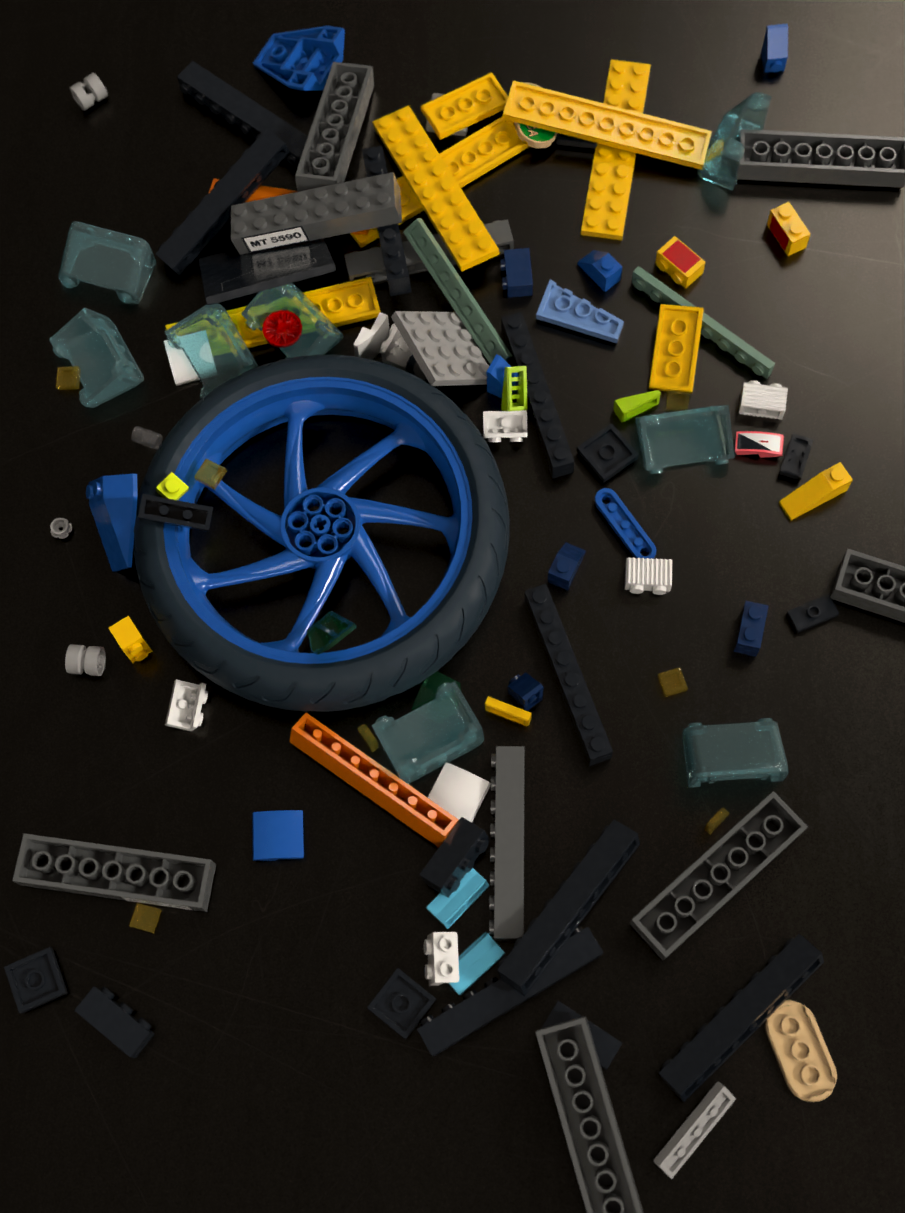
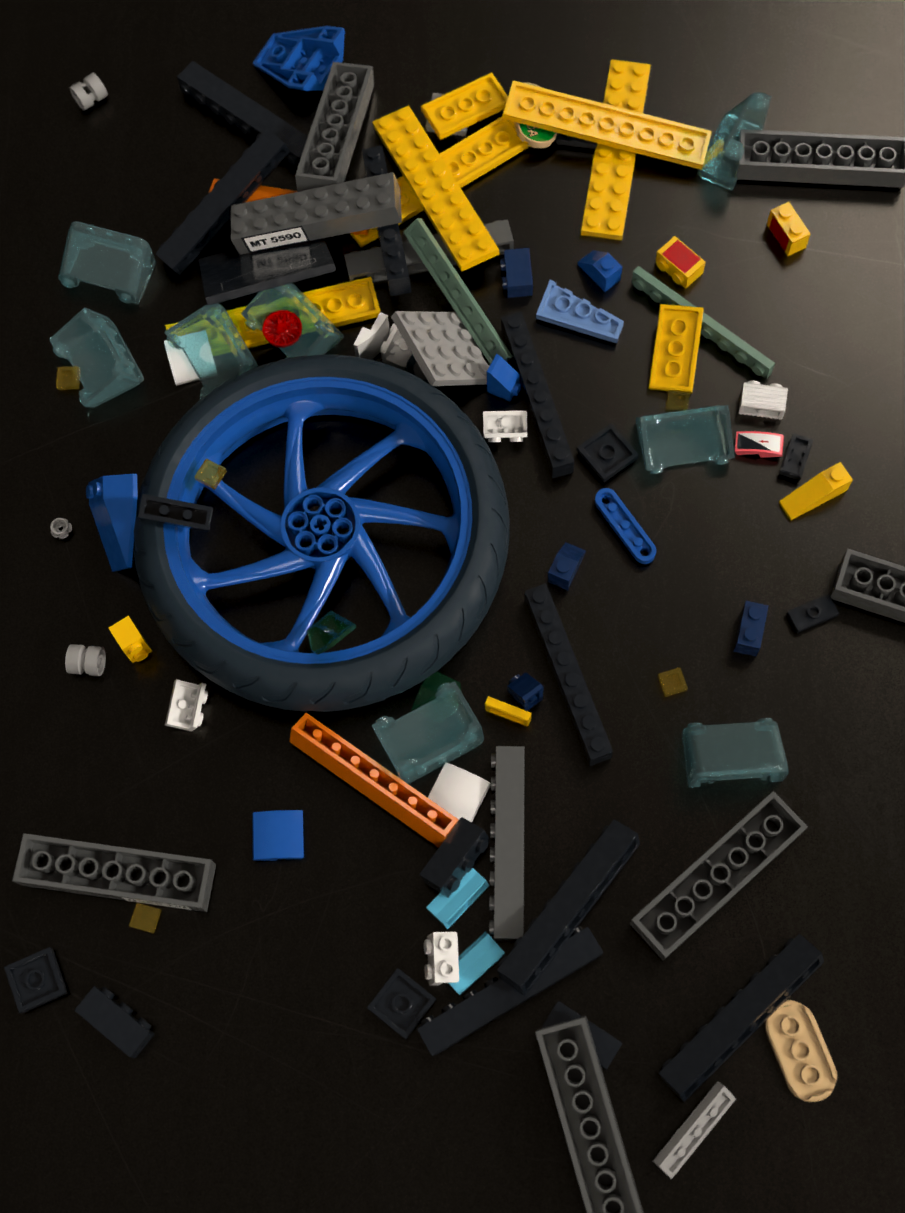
clear piece [131,426,162,449] -> none
neon yellow plate [156,472,189,500] -> none
clear yellow tile [357,724,379,752] -> none
lime slope [501,366,528,412] -> none
lime slope [613,390,661,422] -> none
white brick [625,557,672,595] -> none
clear yellow tile [705,808,730,835] -> none
slope [761,24,788,72] -> none

